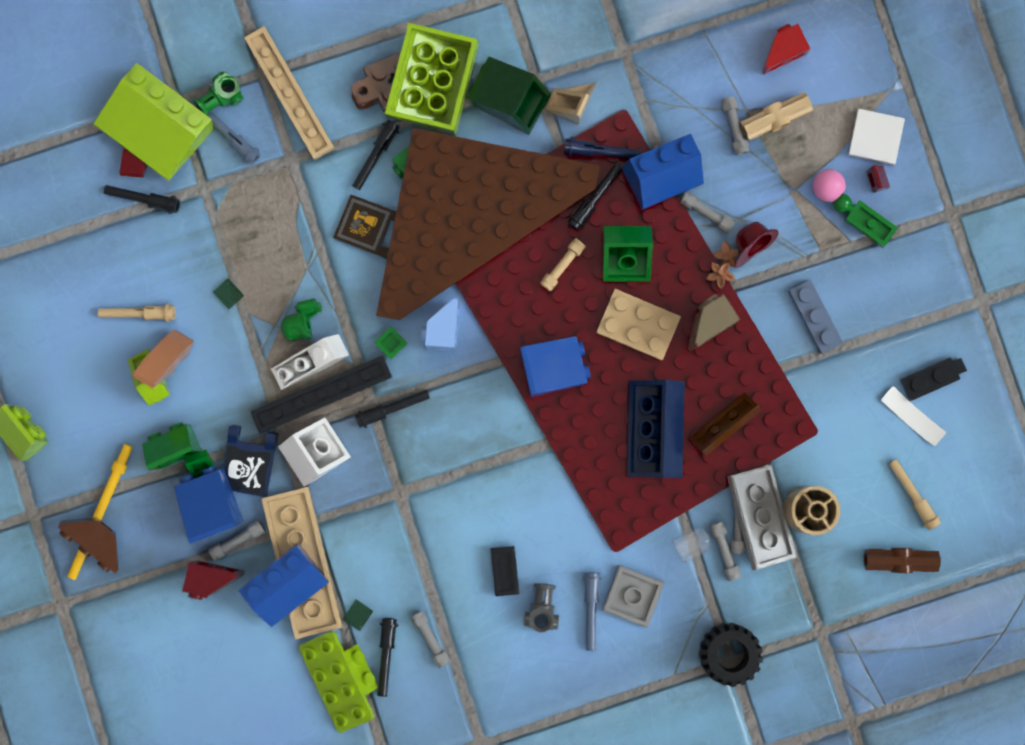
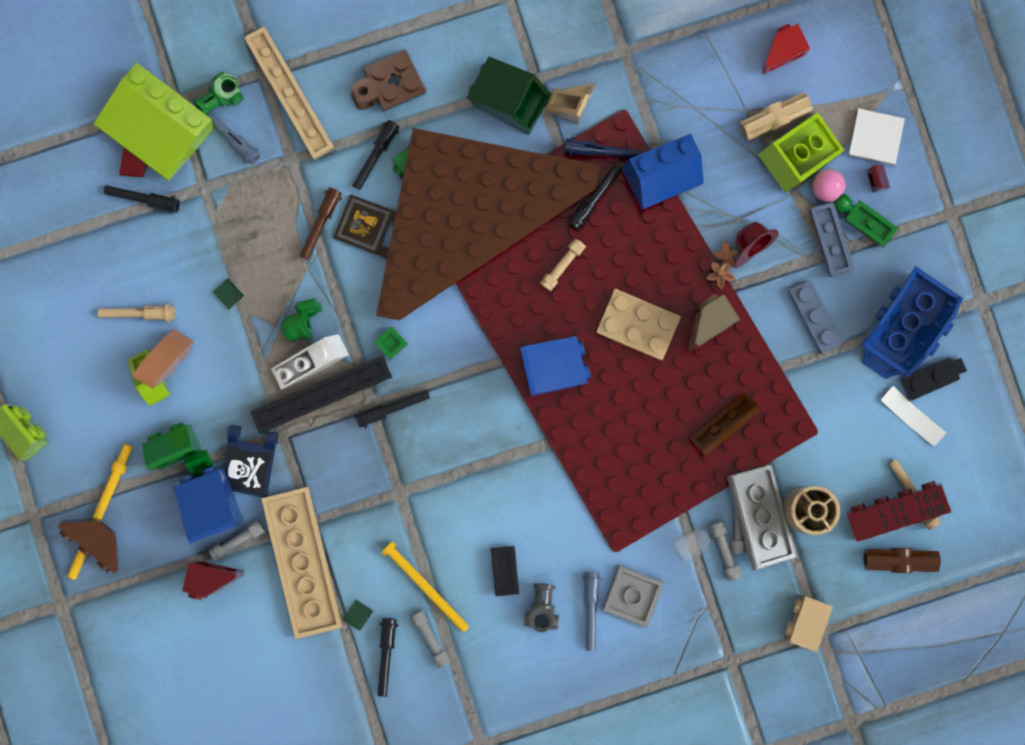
blue slope [238,544,329,627] -> none
white slope [278,418,351,487] -> none
lime bracket [299,631,378,733] -> none
lime slope [385,23,479,136] -> none
light blue slope [421,299,460,351] -> none
green slope [602,226,653,282] -> none
dark blue slope [627,380,685,478] -> none
light grey bar [680,191,735,234] -> none
black tyre [699,623,763,687] -> none
light grey bar [721,96,749,155] -> none
none -> reddish brown pin [299,187,342,261]
none -> yellow bar [381,541,469,632]
none -> lime slope [758,112,845,193]
none -> tan brick [784,595,833,652]
none -> sand blue plate [809,202,855,277]
none -> dark red brick [847,480,952,542]
none -> blue slope [860,266,963,379]

